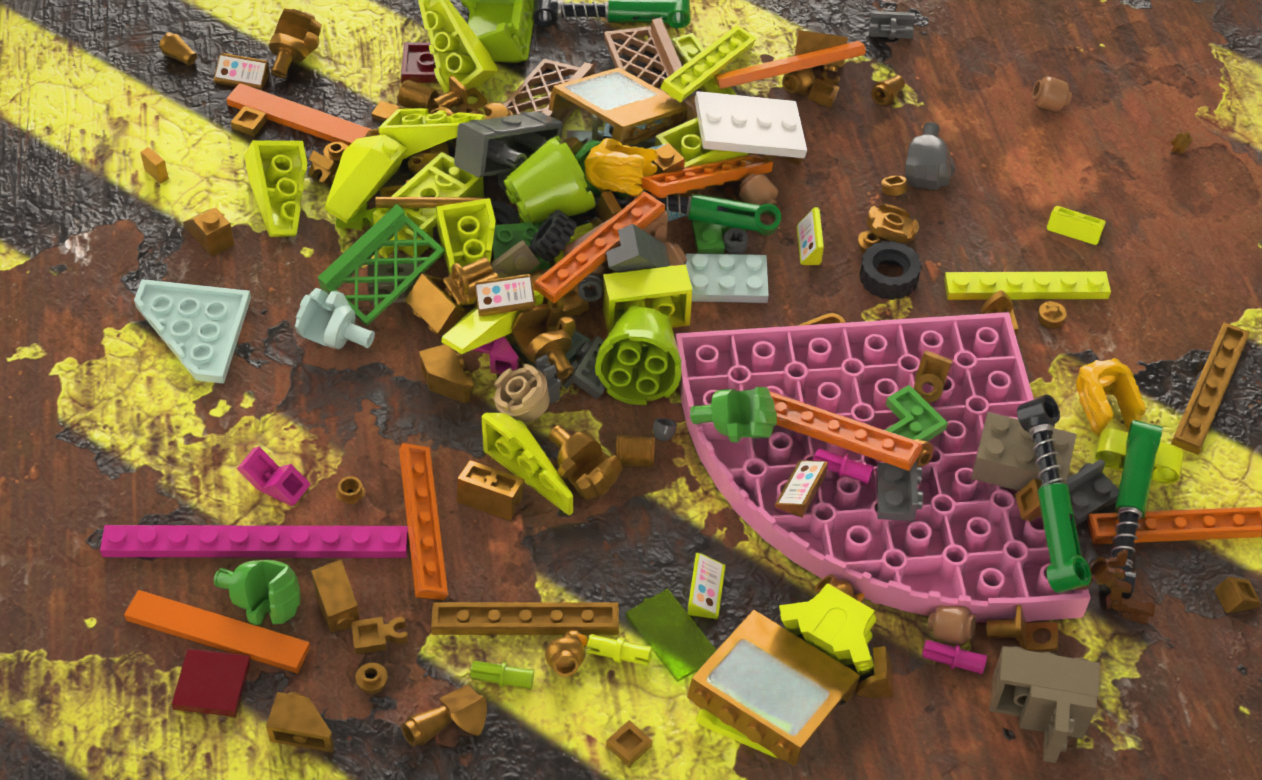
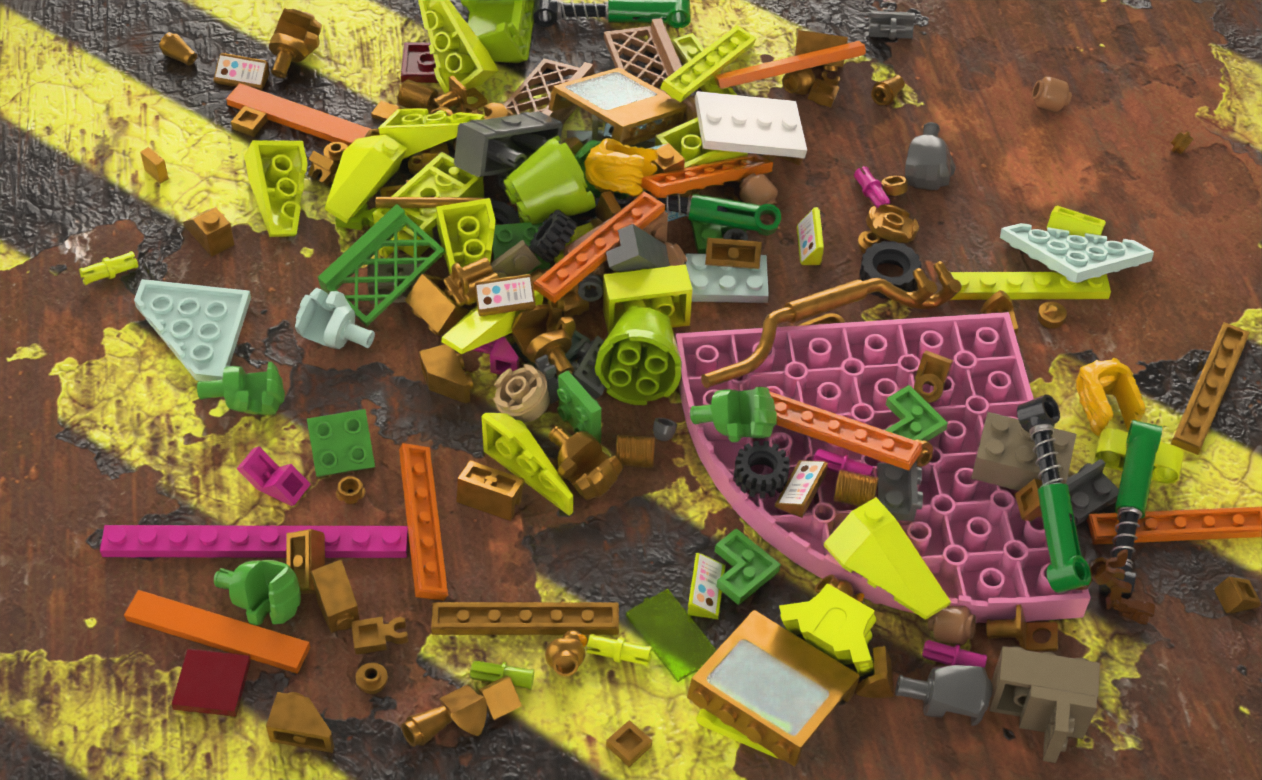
none -> neon yellow pin [79,251,138,285]
none -> bright green piece [197,362,285,415]
none -> pearl gold slope [286,529,325,594]
none -> bright green plate [307,409,375,477]
none -> pearl gold tile [478,676,522,720]
none -> bright green plate [557,371,602,444]
none -> pearl gold piece [701,261,962,388]
none -> pearl gold slope [705,238,762,269]
none -> bright green plate [715,528,781,605]
none -> black tyre [734,441,790,499]
none -> neon yellow wedge [824,497,951,620]
none -> pearl gold piece [834,469,879,506]
none -> dark pink axle [854,166,890,208]
none -> dark grey piece [895,665,993,726]
none -> light aqua plate [1000,223,1154,283]

